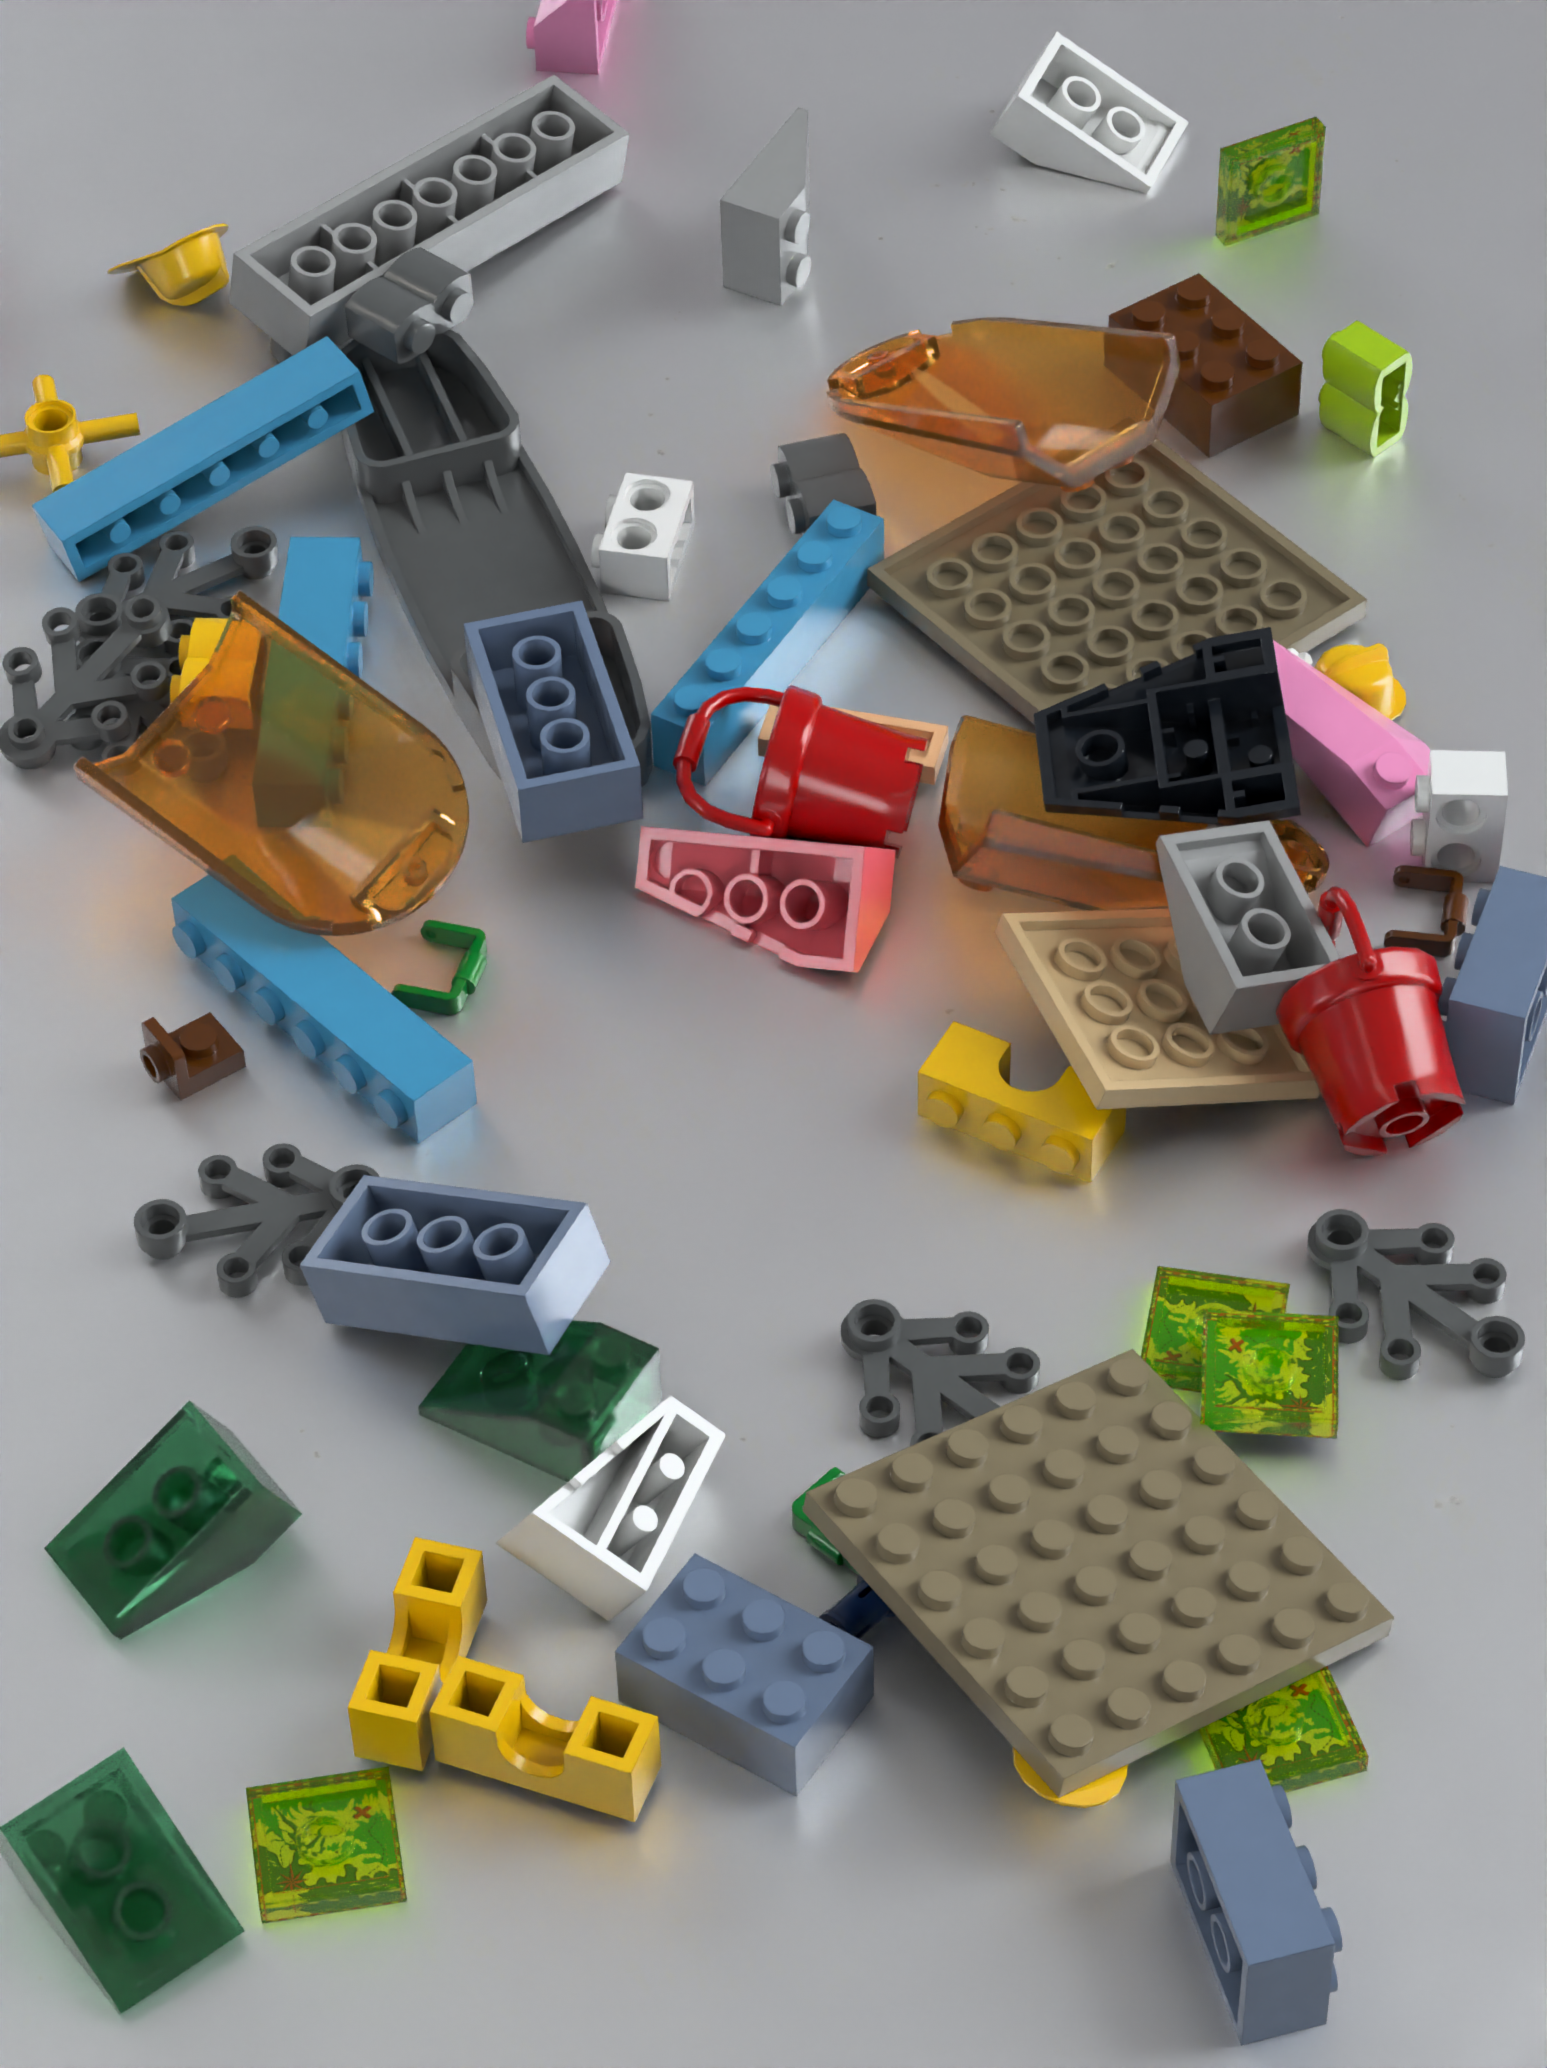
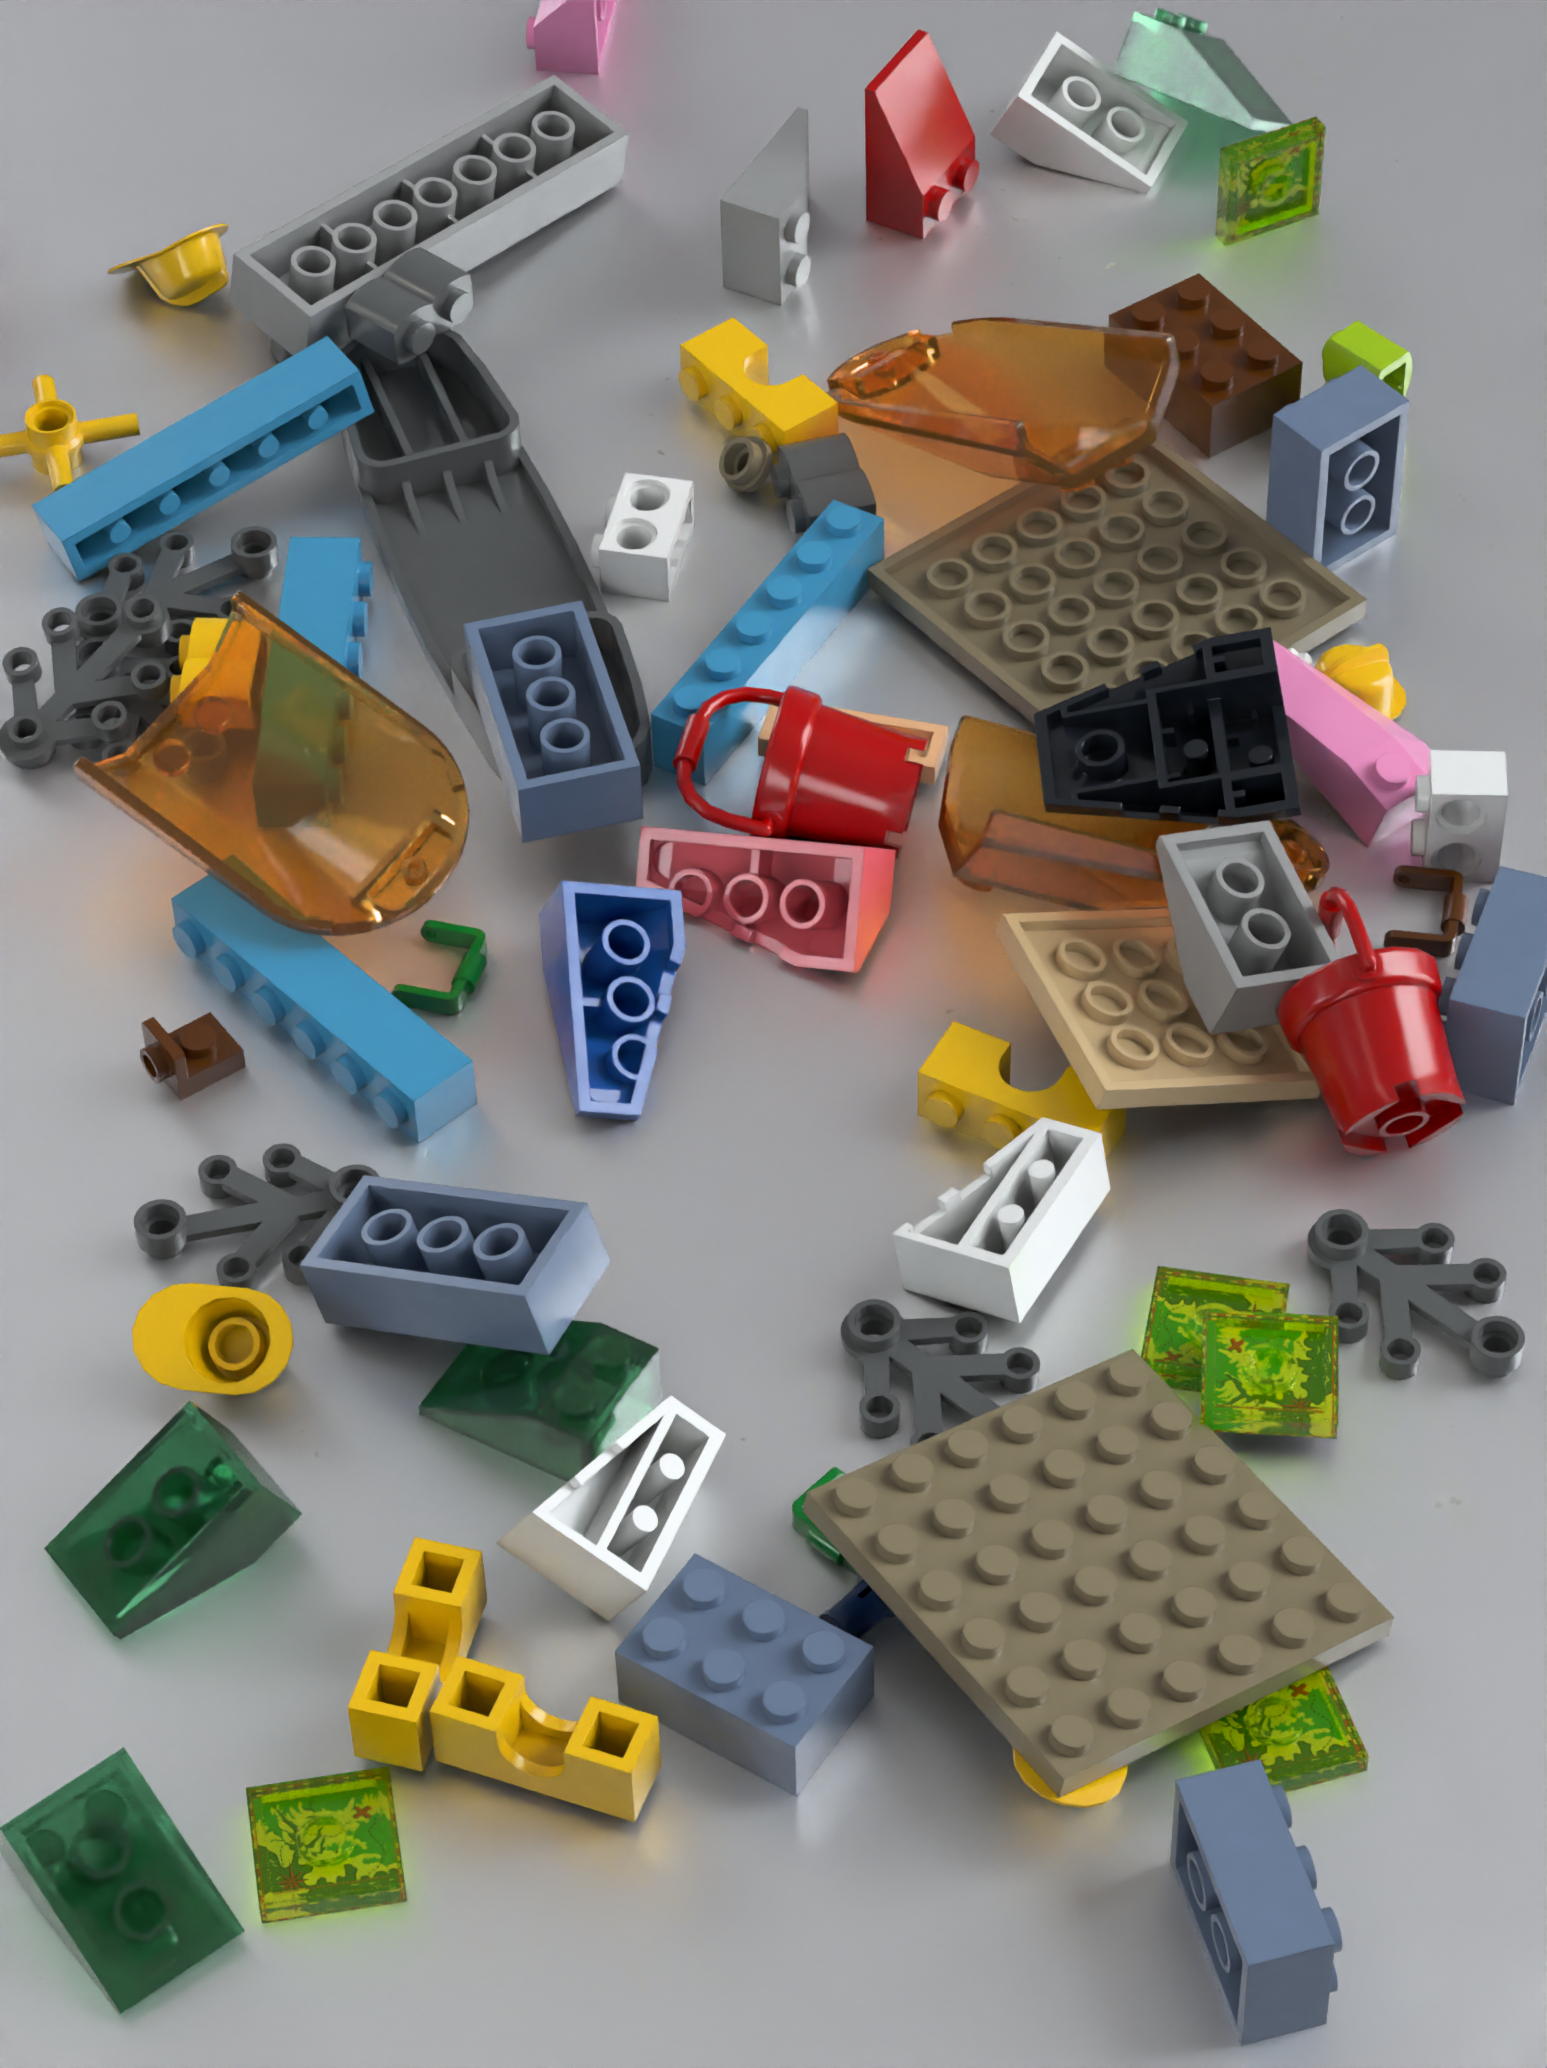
none -> yellow piece [132,1283,293,1395]
none -> blue wedge [539,880,686,1121]
none -> yellow arch [679,317,839,464]
none -> dark tan plate [719,436,773,494]
none -> red slope [865,29,979,240]
none -> white wedge [892,1117,1111,1324]
none -> clear green slope [1112,7,1293,132]
none -> sand blue brick [1266,365,1410,572]

